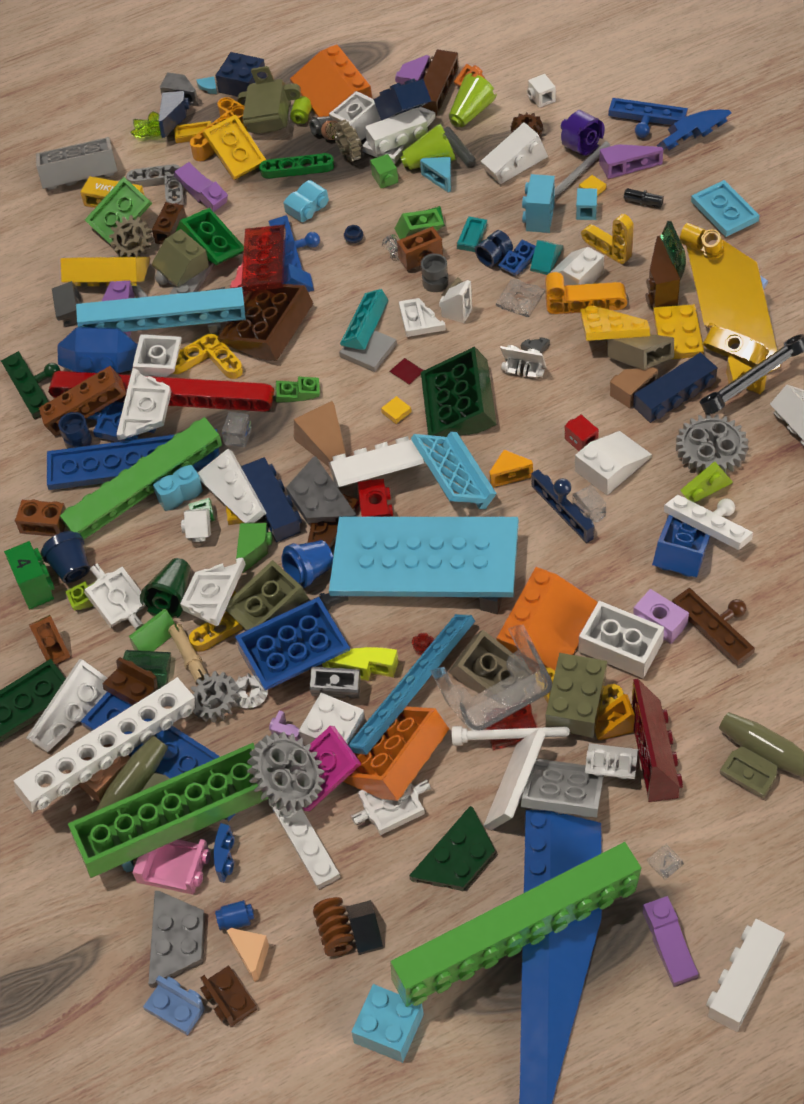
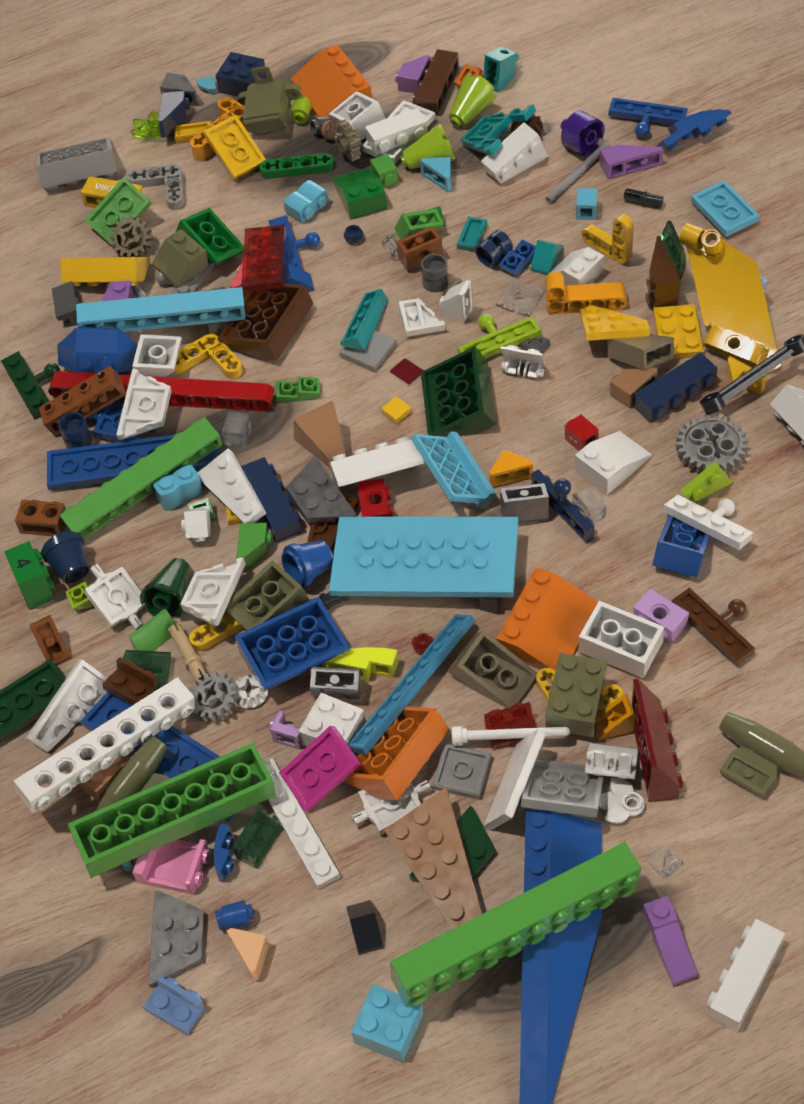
reddish brown brick [152,202,186,244] -> none
medium lavender slope [174,162,228,212] -> none
reddish brown bracket [200,965,257,1027] -> none
light grey gear [247,732,325,812] -> none
dark orange piece [313,897,354,957] -> none
dark blue brick [373,78,431,120] -> none
clear windscreen [430,624,552,731] -> none
dark grey axle [443,126,476,167] -> none
medium azure brick [522,174,555,233] -> none
white brick [527,74,556,108] -> none
yellow tile [579,175,607,196] -> none
none -> clear green hinge [232,806,283,869]
none -> green slope [333,168,387,220]
none -> medium nougat wing [384,787,483,929]
none -> light grey tile [432,743,492,800]
none -> lime plate [458,314,542,358]
none -> teal wing [460,104,536,156]
none -> teal torso [483,47,519,92]
none -> flat silver brick [500,483,549,522]
none -> white plate [599,777,644,824]

